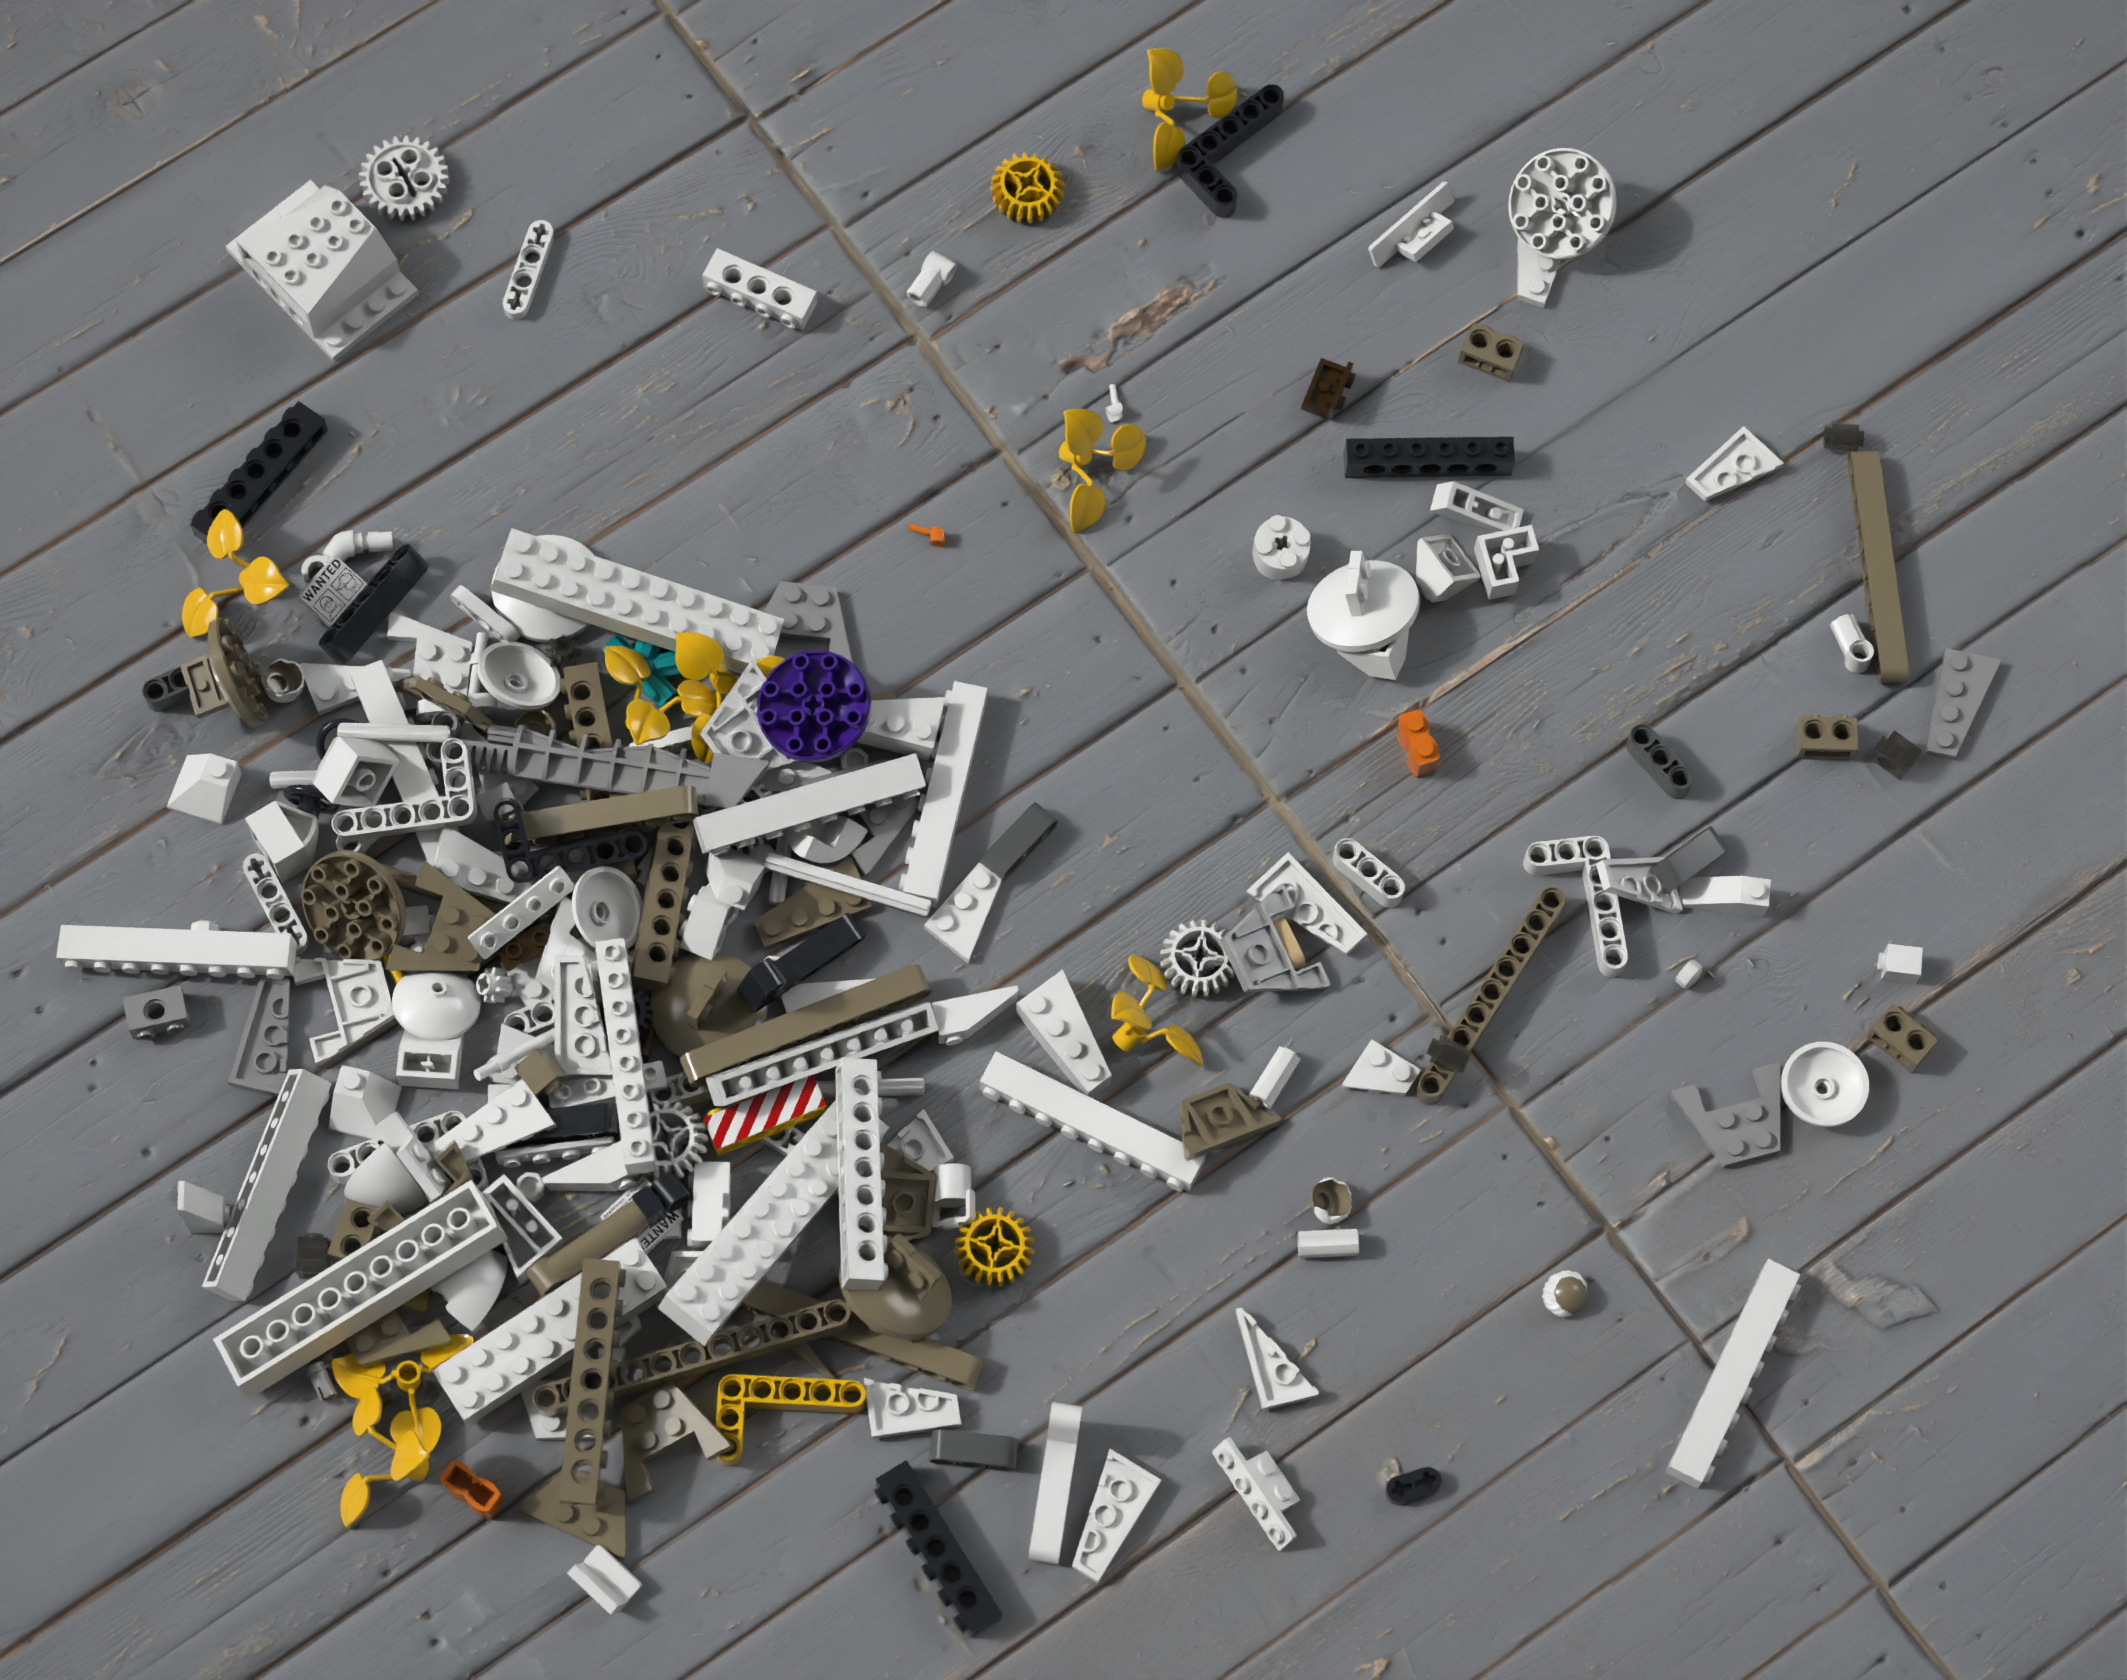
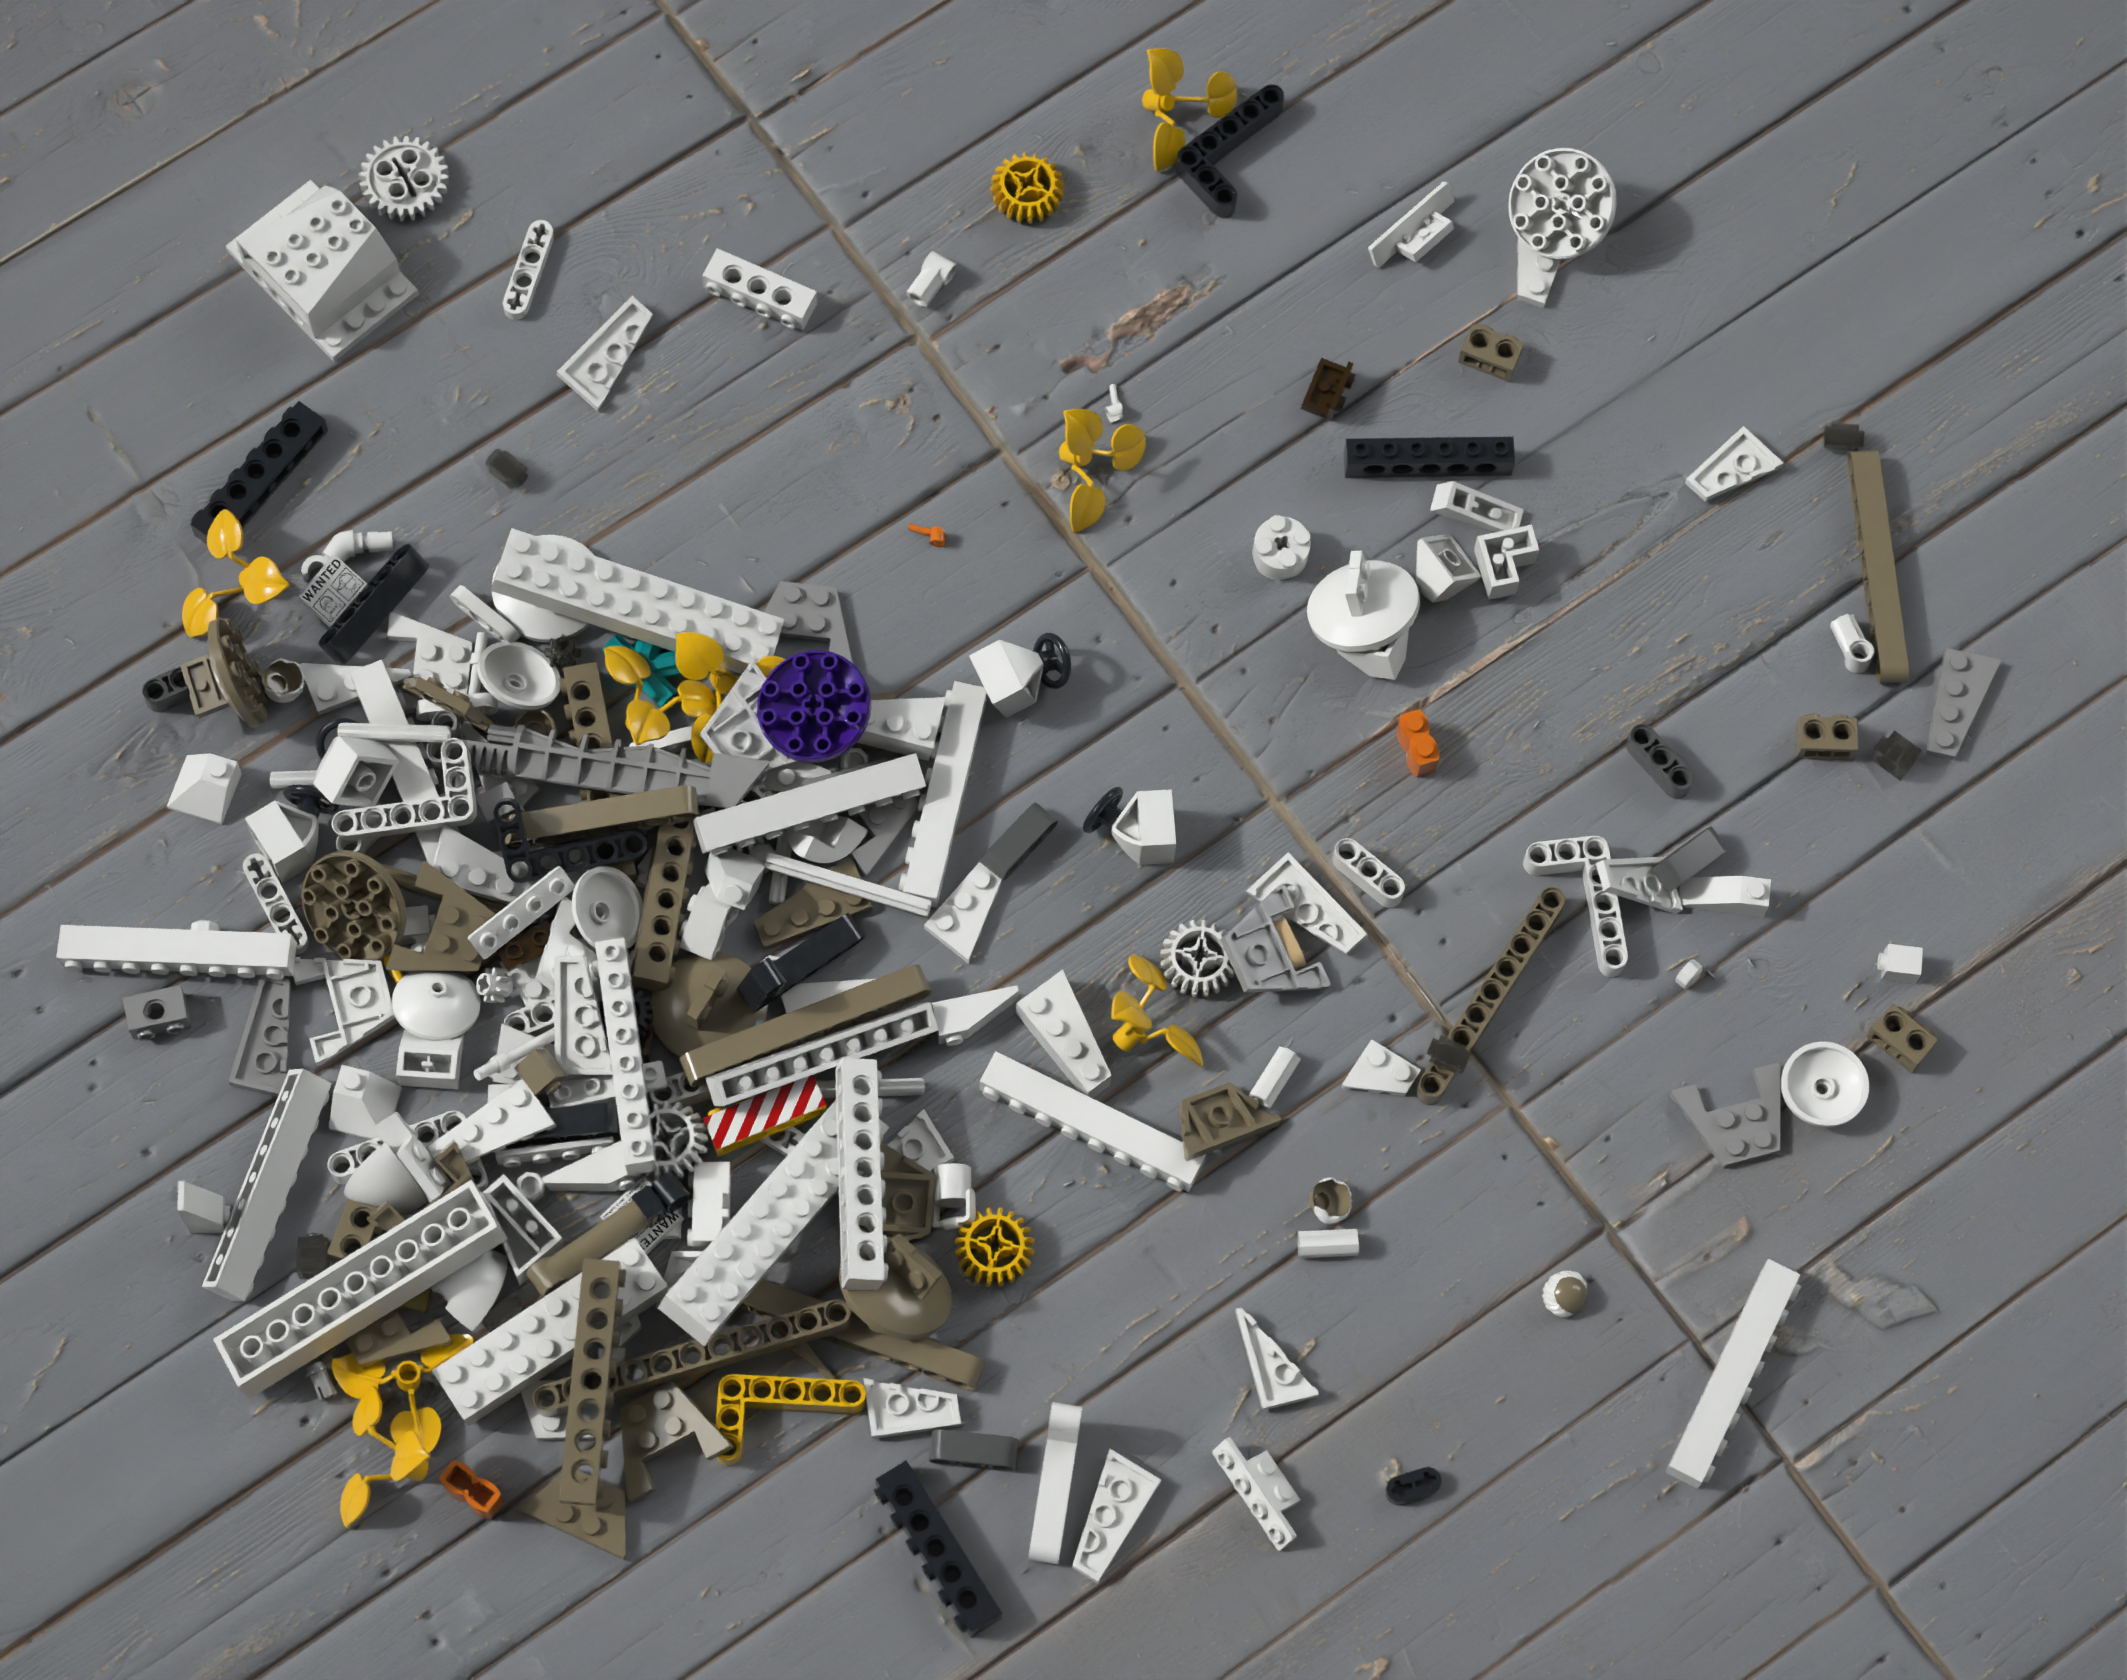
white panel [567,1545,642,1615] -> none
none -> clear smoke brick [485,448,528,489]
none -> white wing [557,296,653,412]
none -> white piece [969,633,1071,718]
none -> white piece [1083,787,1176,865]

